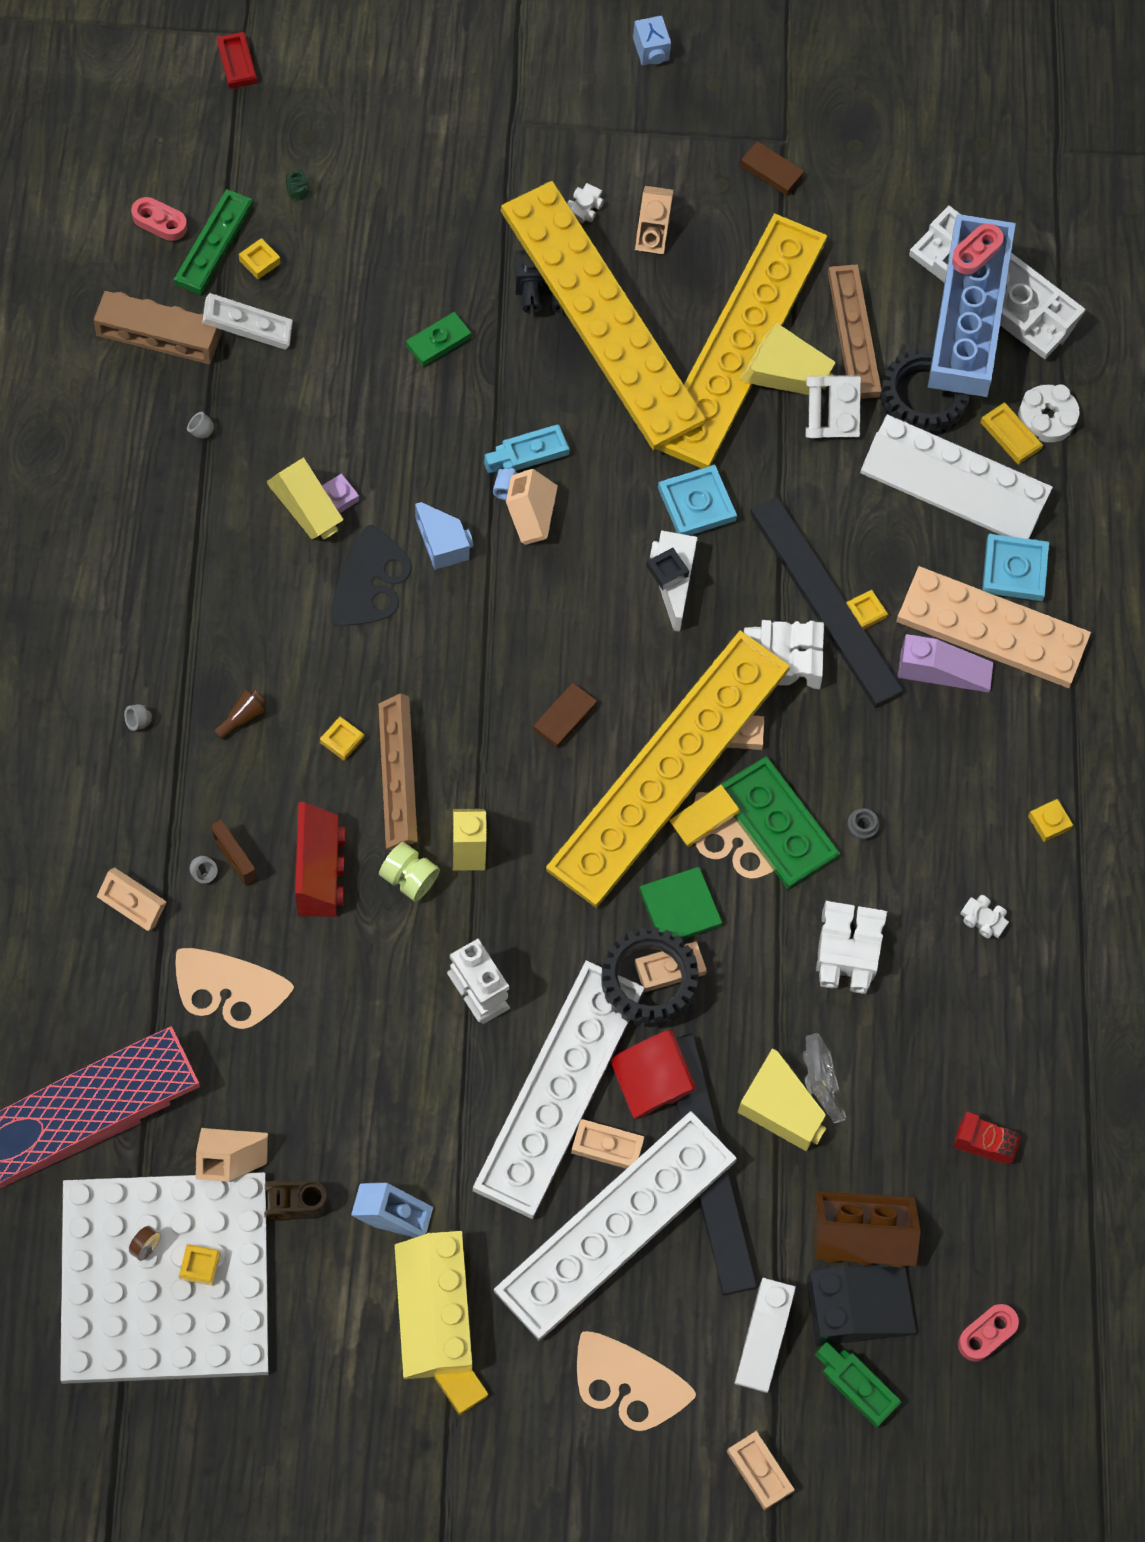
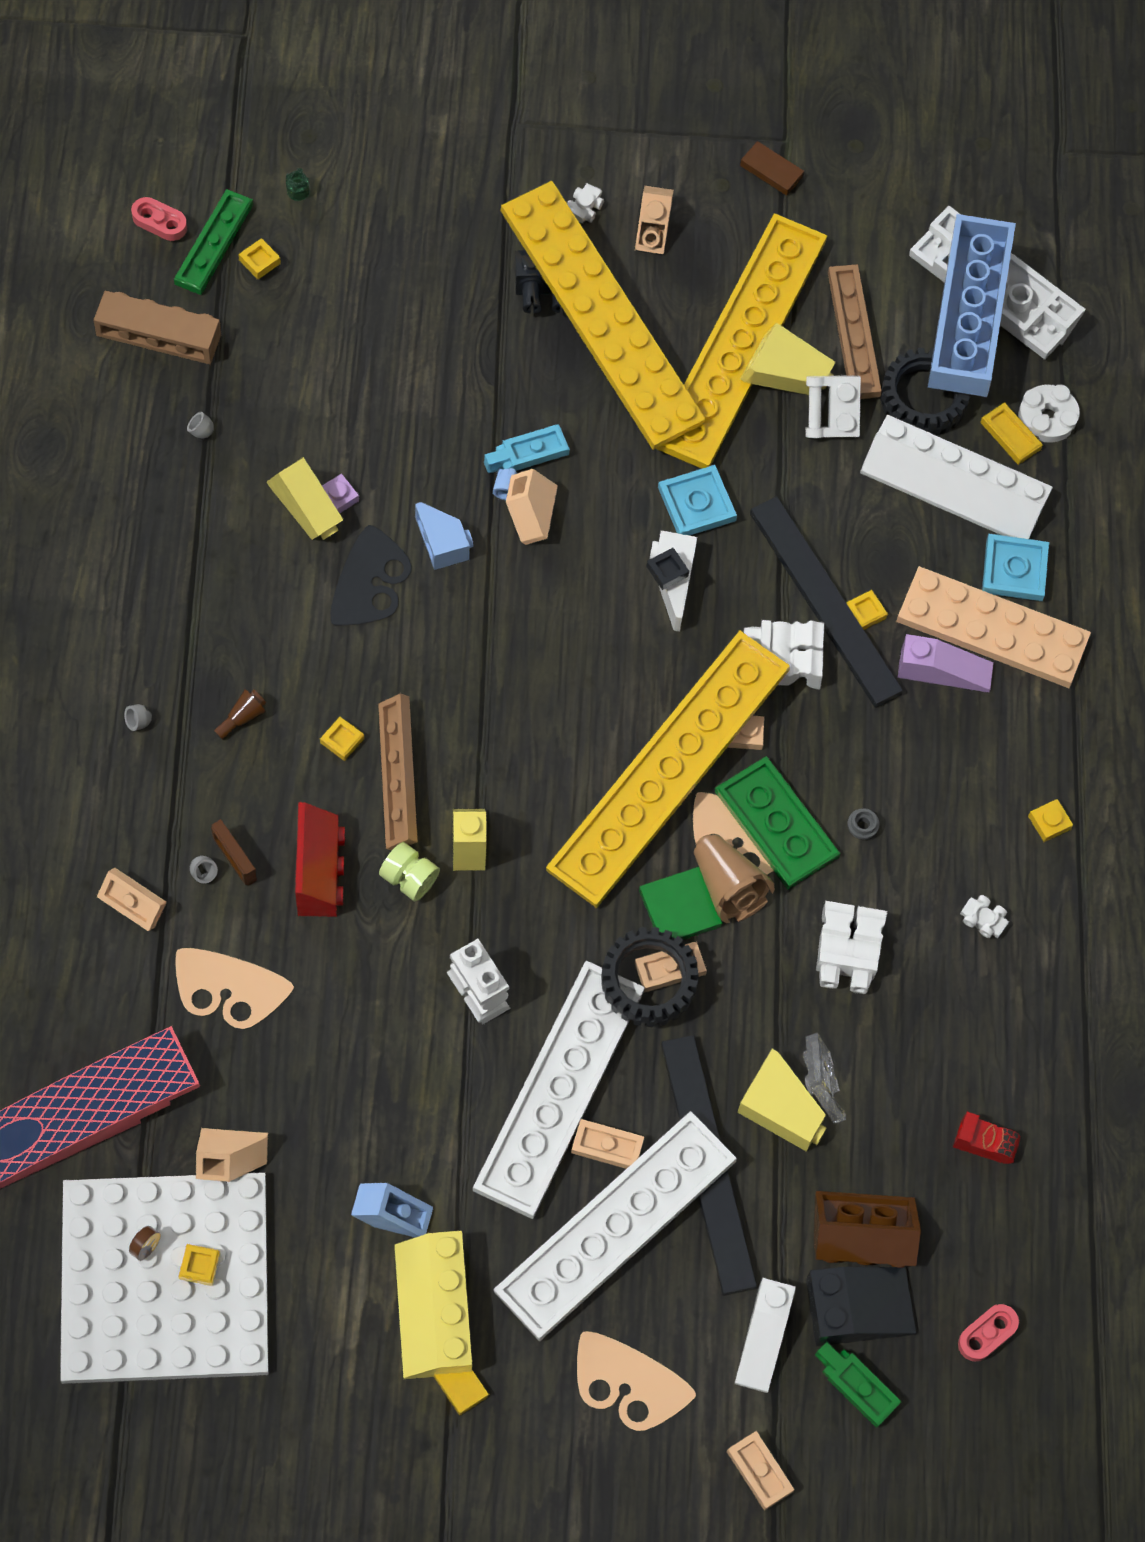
white tile [202,293,293,350] -> none
red tile [216,32,257,89] -> none
dark brown piece [264,1180,329,1221] -> none
green plate [406,312,471,367] -> none
reddish brown tile [533,683,597,748] -> none
red slope [610,1030,696,1119] -> none
light blue brick [633,16,671,66] -> none
yellow tile [669,785,740,848] -> none
coral plate [952,224,1004,274] -> none
none -> medium nougat cone [694,835,775,923]

